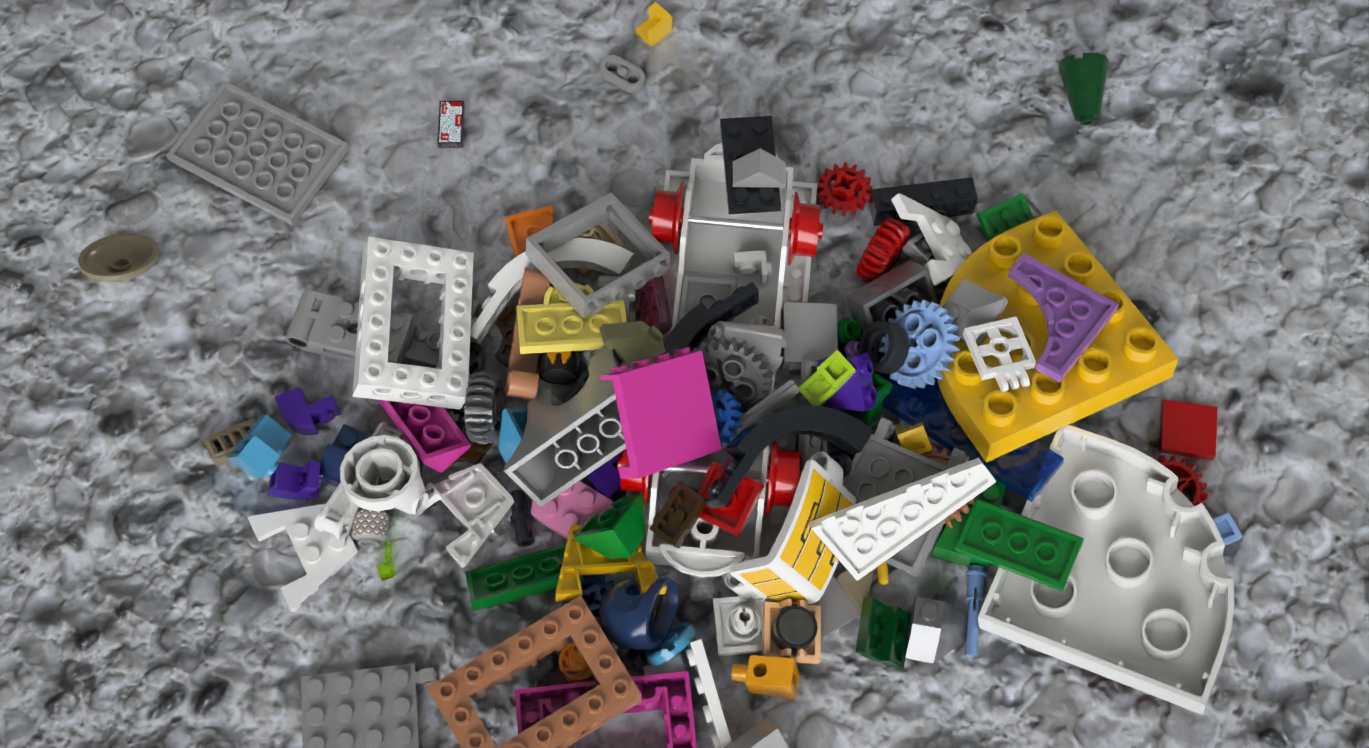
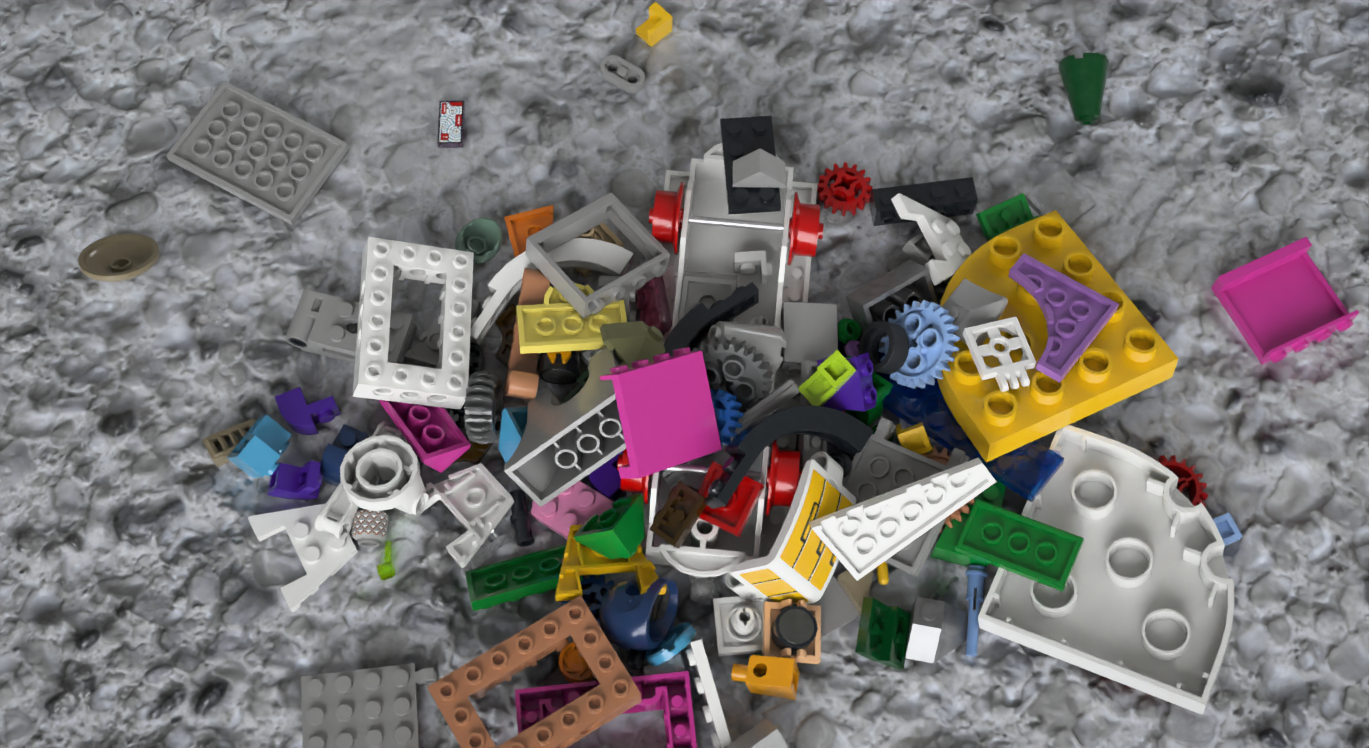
red gear [856,218,910,284] -> none
red tile [1159,399,1218,460] -> none
none -> sand green hair [455,217,503,264]
none -> dark pink panel [1211,237,1359,365]

